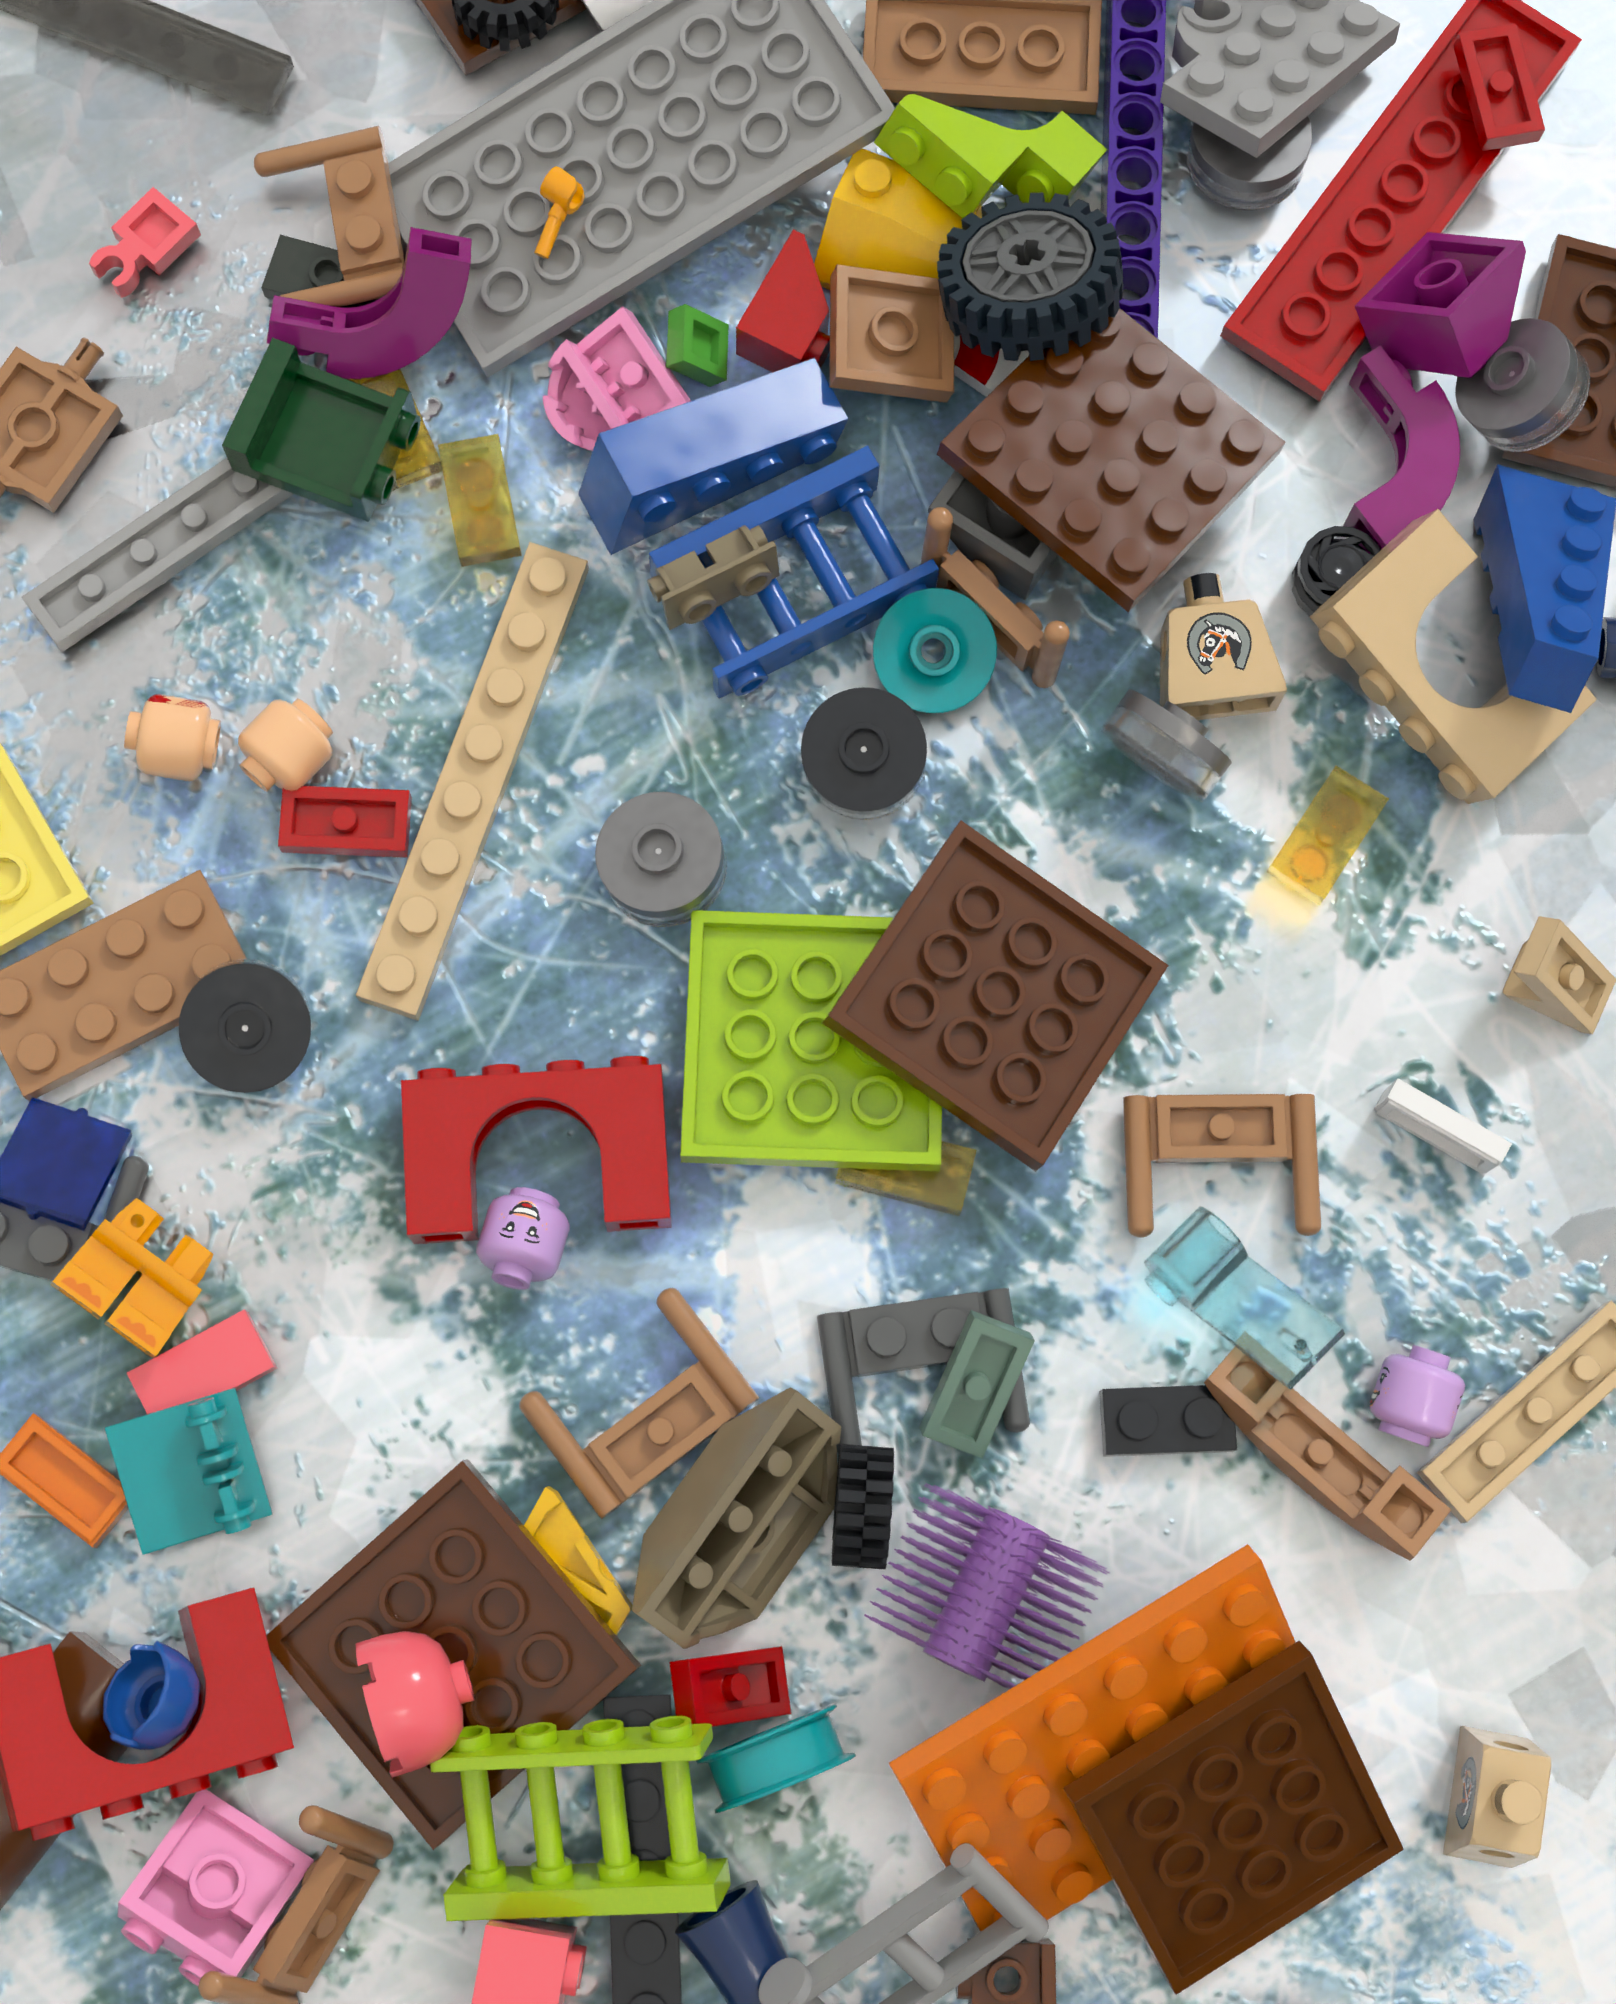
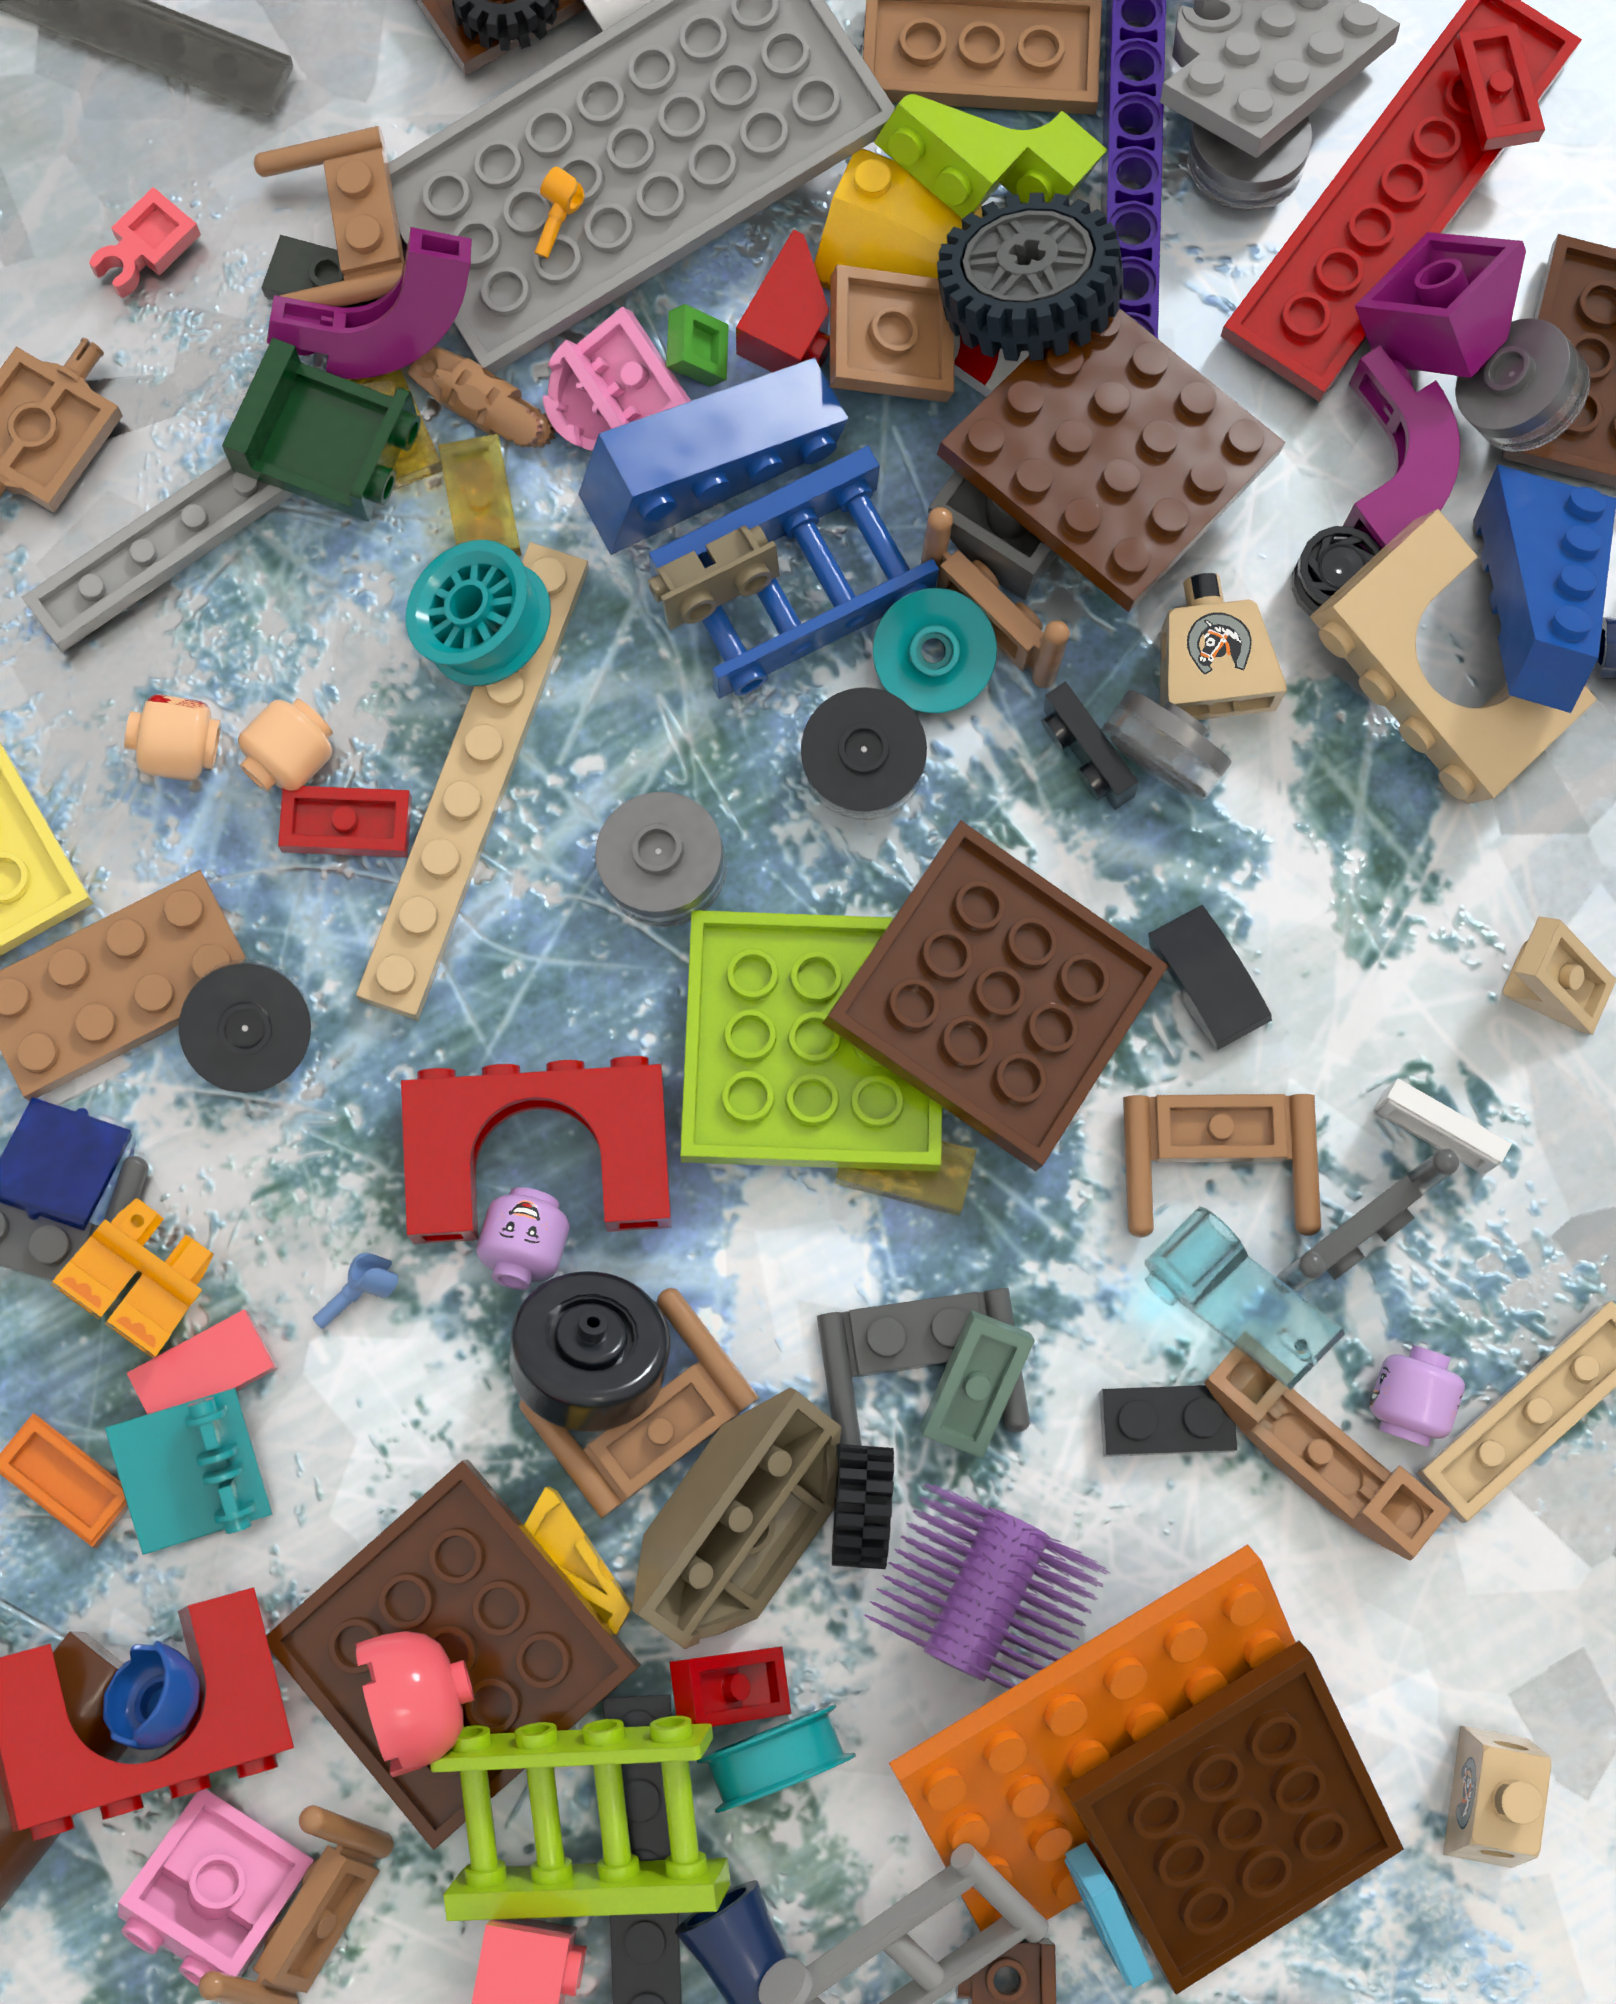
clear yellow plate [1267,766,1389,906] -> none
none -> medium blue hand [313,1253,398,1329]
none -> teal wheel [405,540,551,686]
none -> medium nougat hinge [407,345,557,448]
none -> black wheel [508,1271,670,1432]
none -> black plate [1041,681,1138,810]
none -> medium azure tile [1064,1842,1154,1989]
none -> black slope [1148,905,1272,1050]
none -> dark grey plate [1275,1149,1459,1296]

